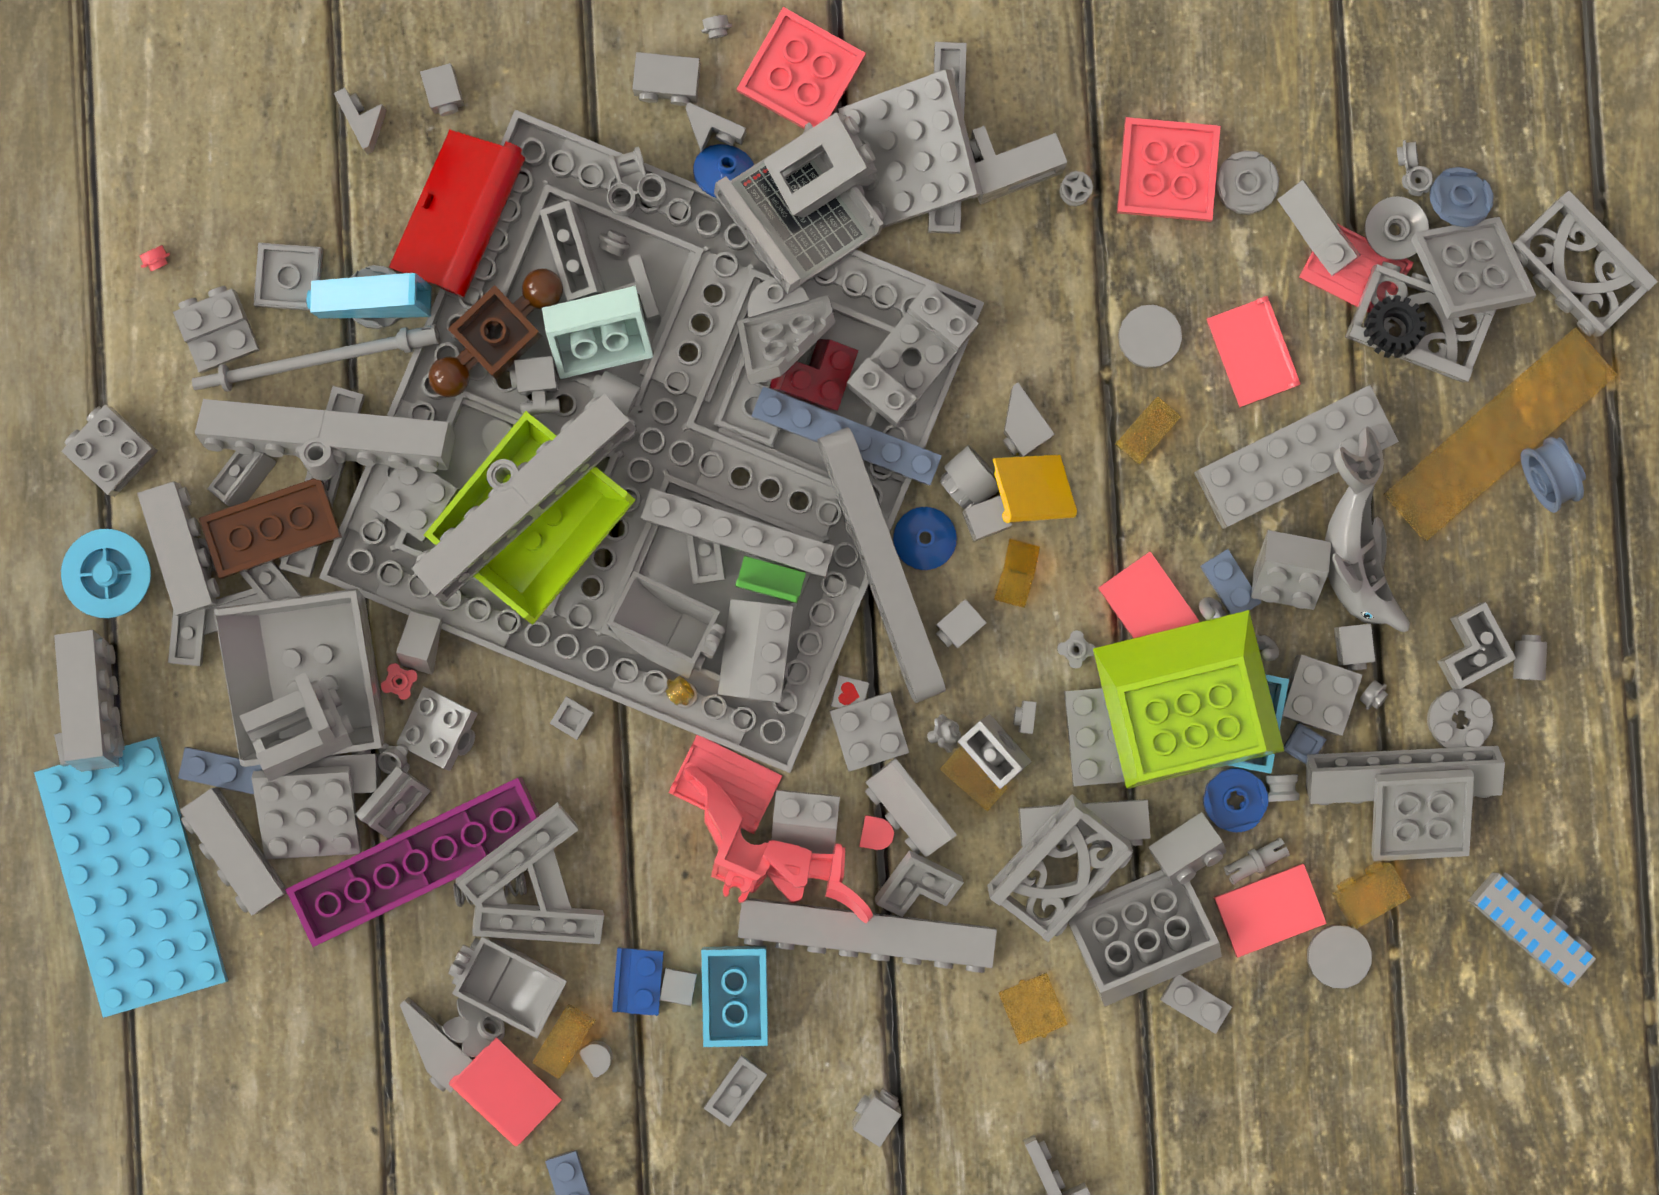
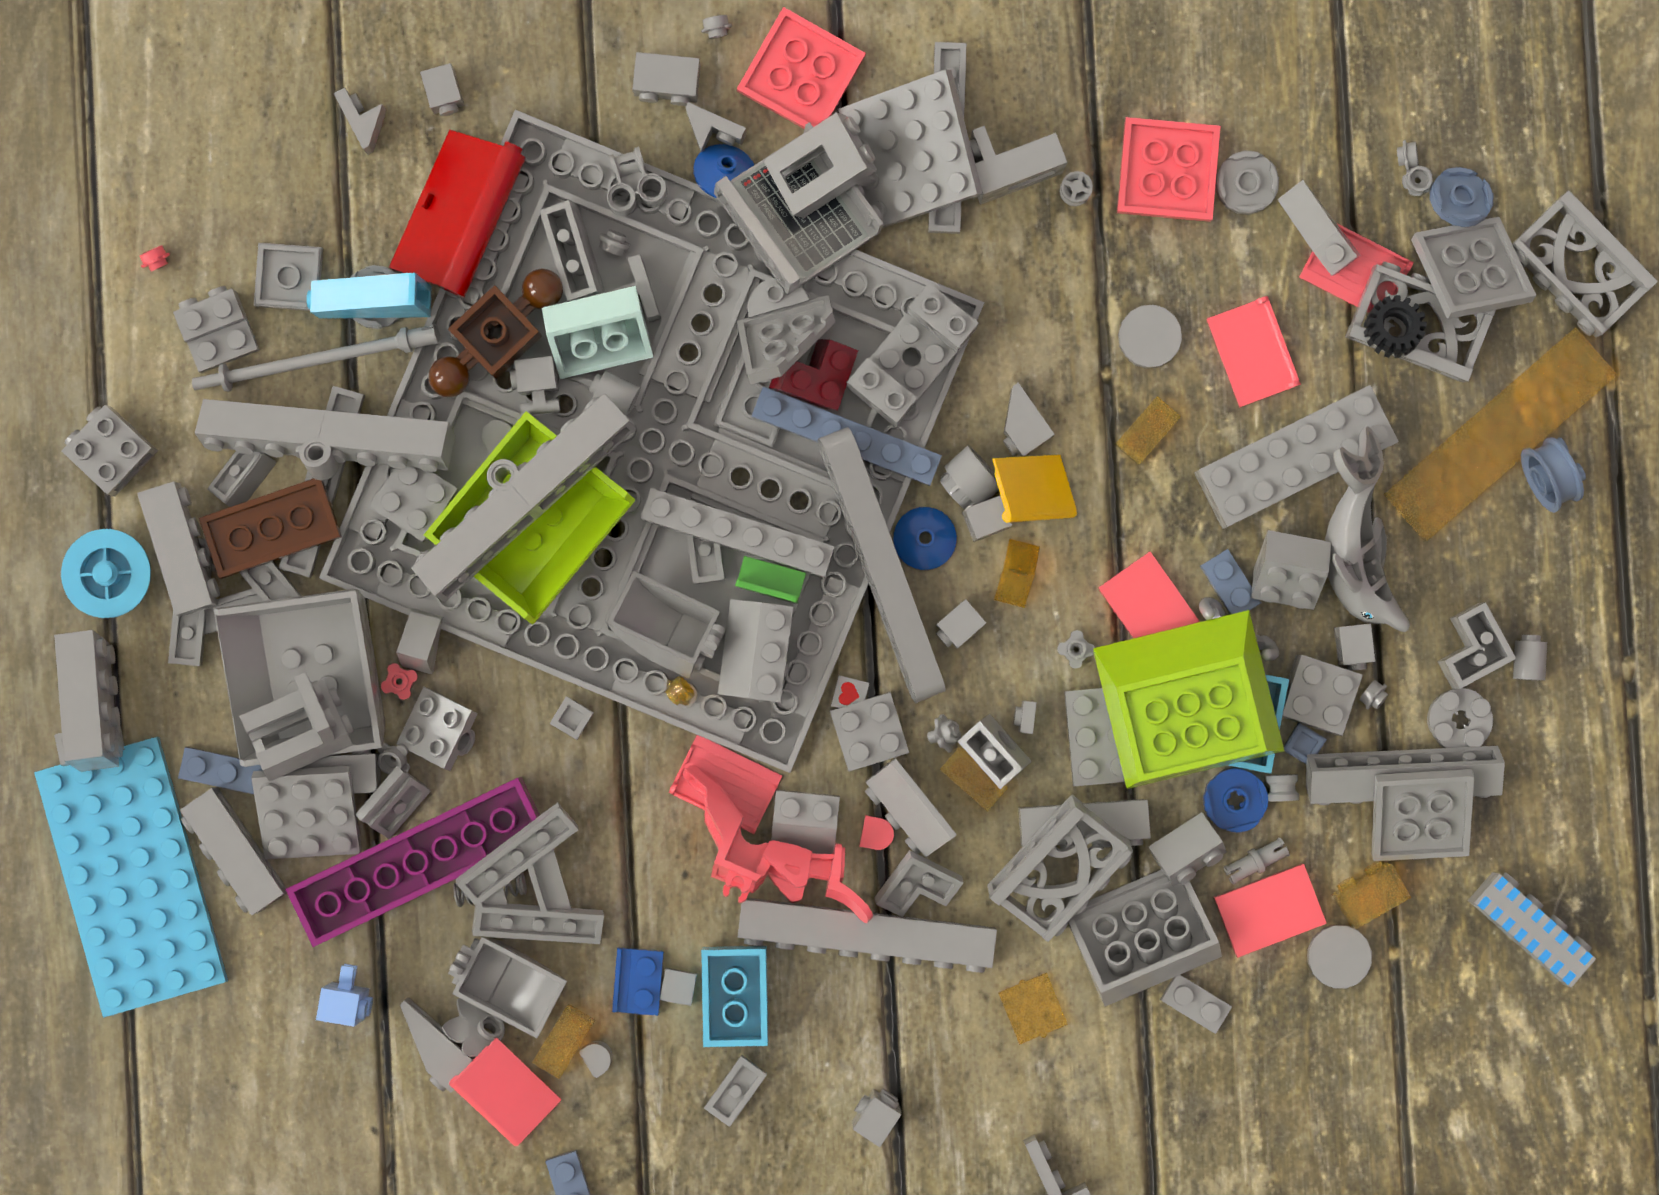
light grey dish [1365,196,1429,260] -> none
none -> light blue brick [316,963,373,1027]

